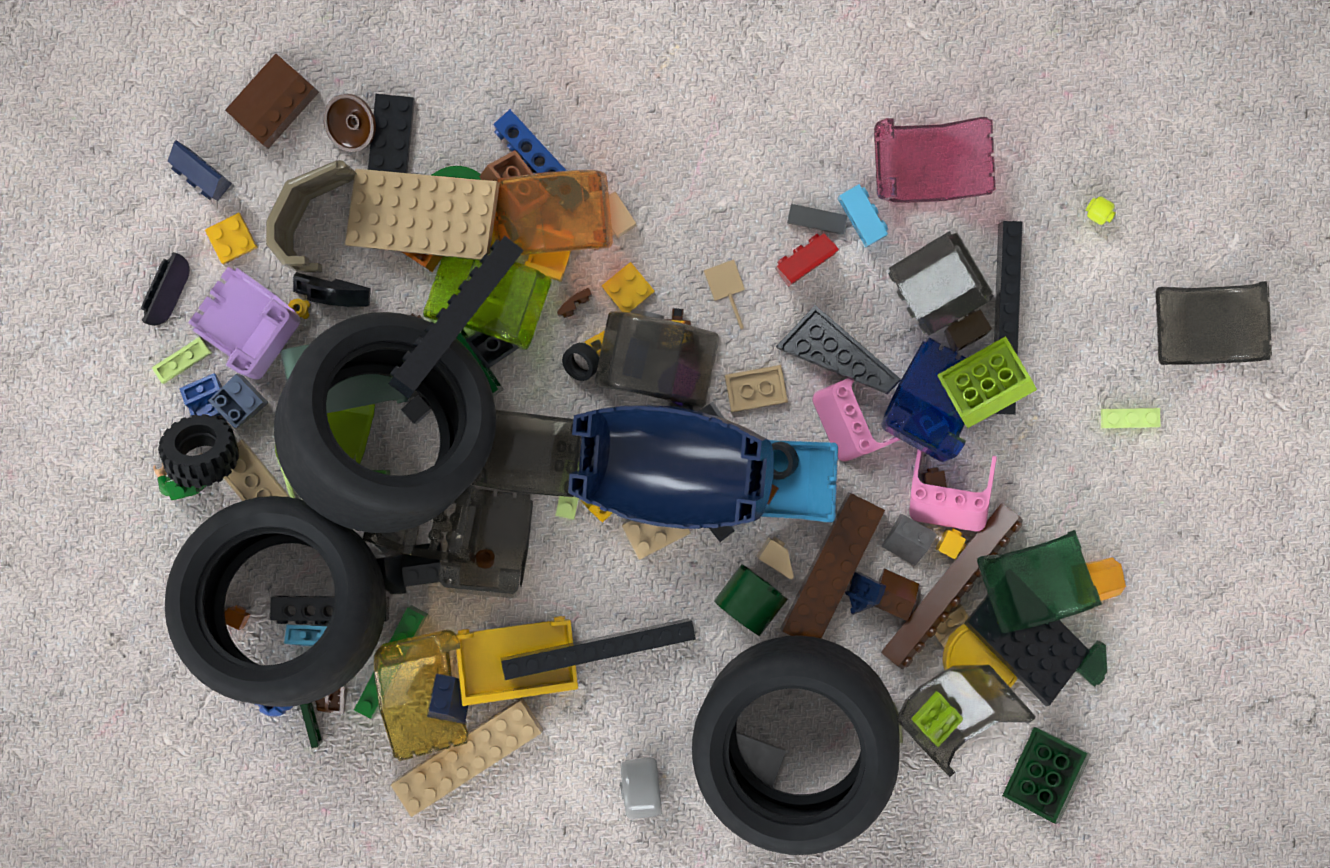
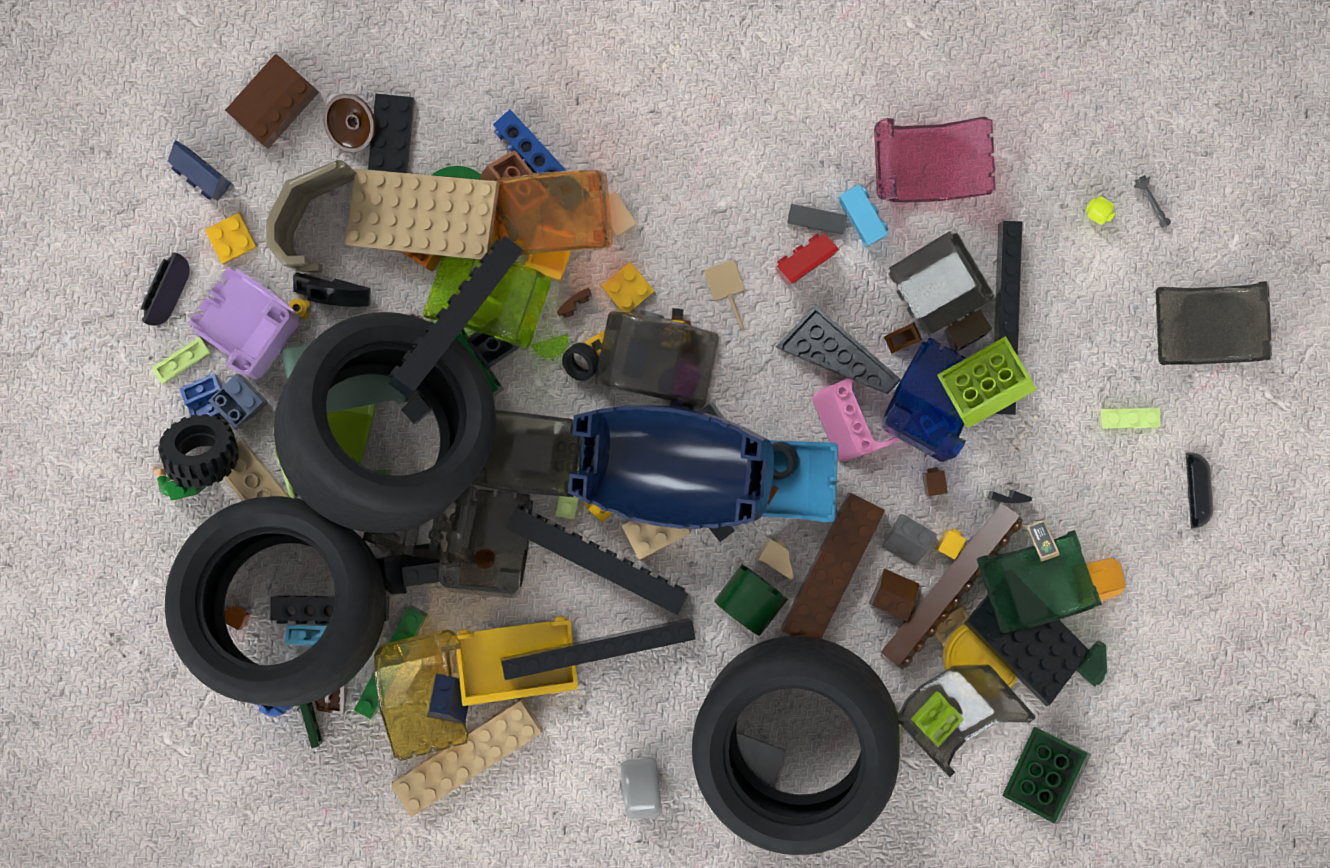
tan tile [724,365,788,413] -> none
dark blue slope [845,572,886,614] -> none
bright pink windscreen [909,444,997,531] -> none
none -> black brick [505,506,688,615]
none -> clear neon green tile [531,334,568,358]
none -> reddish brown slope [884,322,923,354]
none -> black slope [987,490,1033,503]
none -> tile [1026,520,1060,562]
none -> dark grey piece [1134,175,1171,227]
none -> black brick [1185,452,1213,529]

